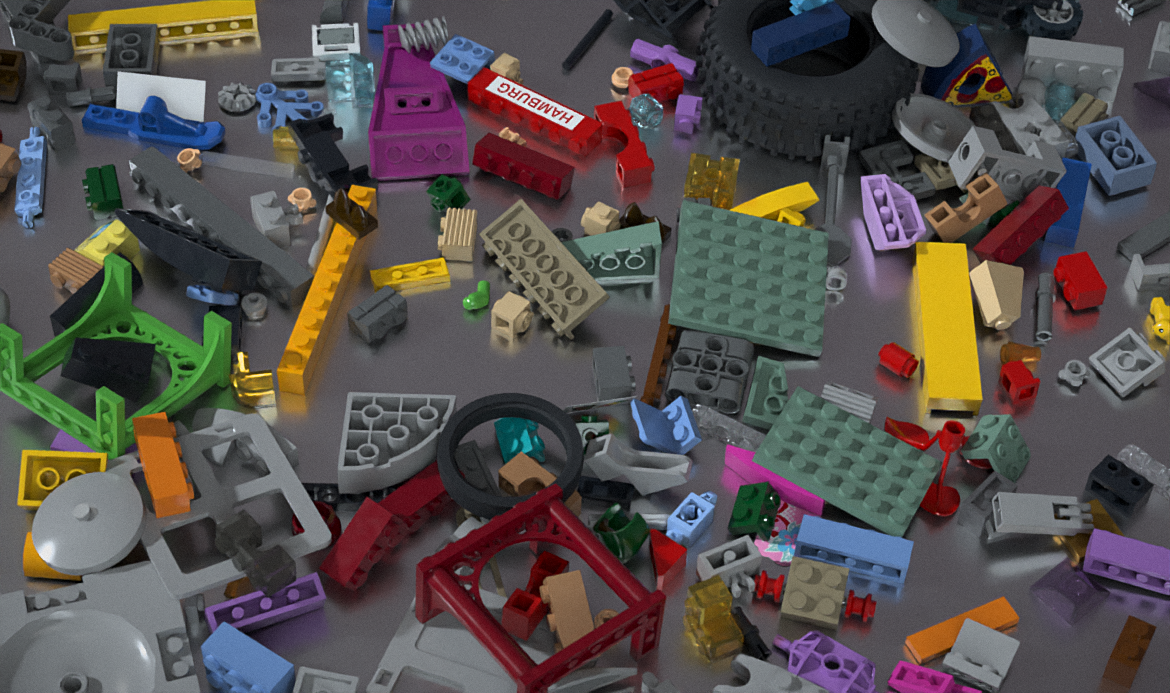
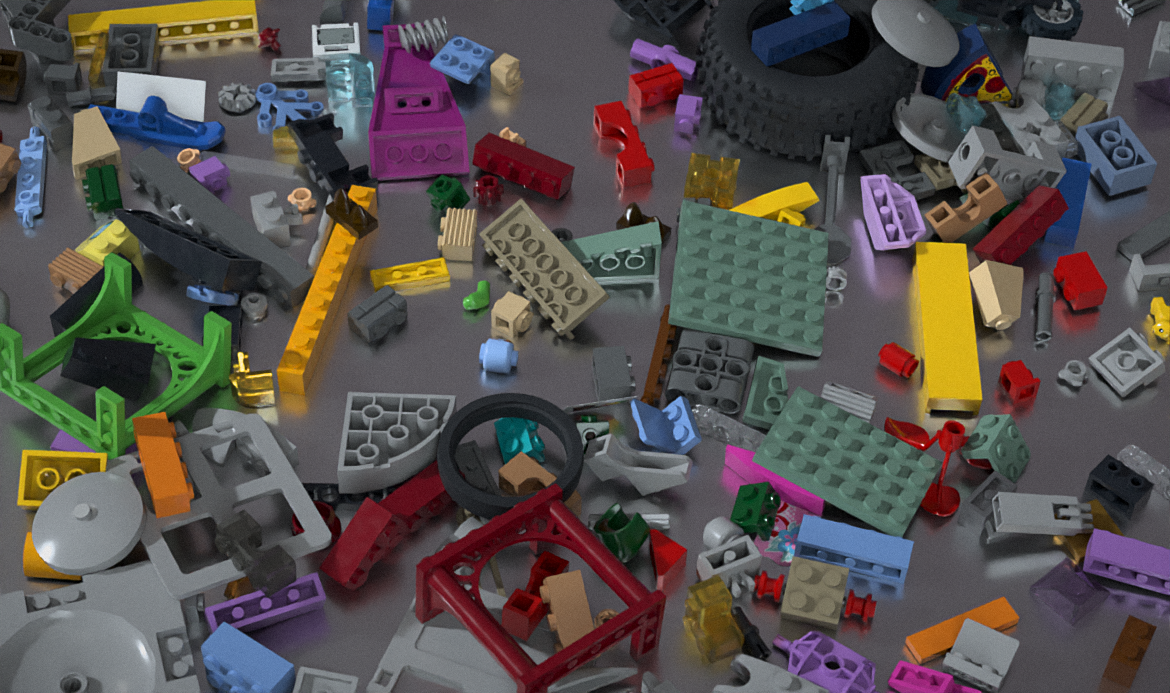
red brick [468,67,603,157] -> none
black bar [562,9,613,70] -> none
black tile [577,475,635,512] -> none
tan brick [581,201,621,237] -> none
light nougat plate [612,67,633,88] -> none
clear light blue head [629,94,664,129] -> none
light blue piece [665,491,717,549] -> none
clear orange cone [1000,341,1041,365] -> none
none -> tan slope [72,106,122,180]
none -> clear yellow tile [88,32,109,83]
none -> medium lavender brick [189,156,230,192]
none -> dark red plant [258,27,281,51]
none -> dark red gear [473,175,504,206]
none -> light blue head [479,338,519,374]
none -> light grey head [703,517,744,550]
none -> clear light blue piece [946,93,987,134]

